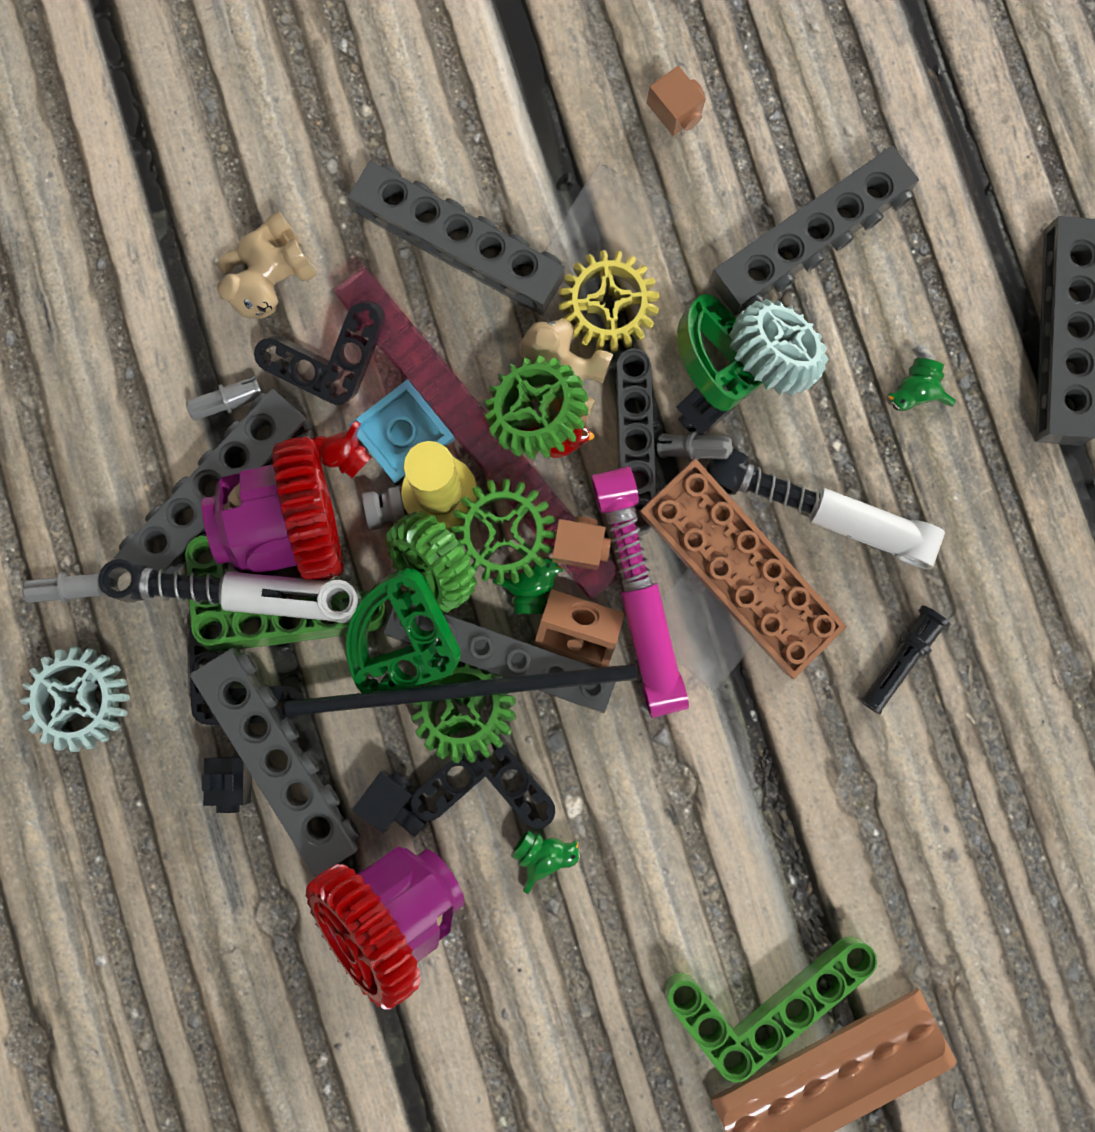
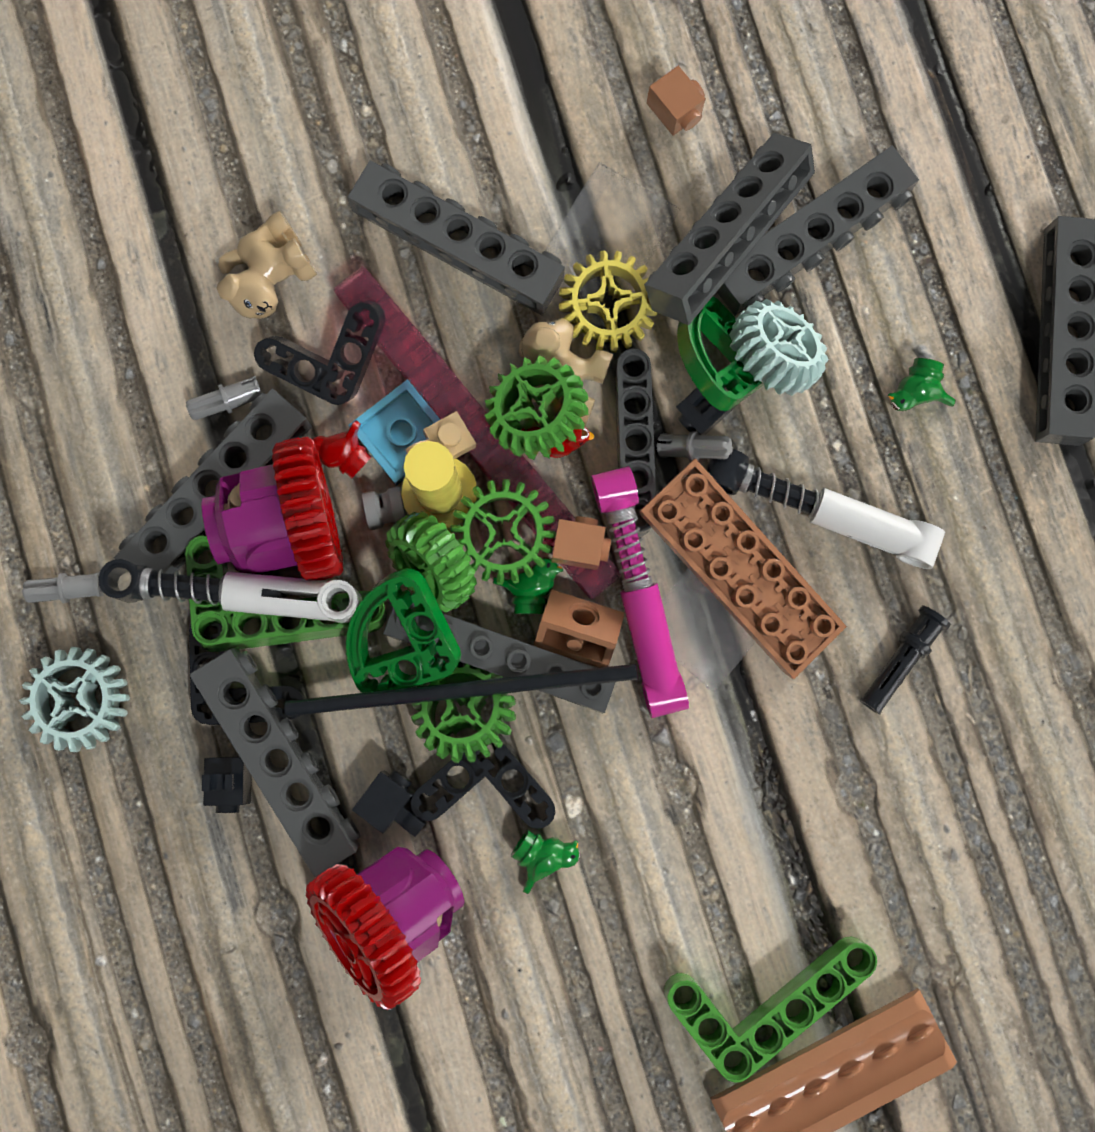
none -> tan plate [405,411,476,459]
none -> dark grey brick [644,133,815,325]

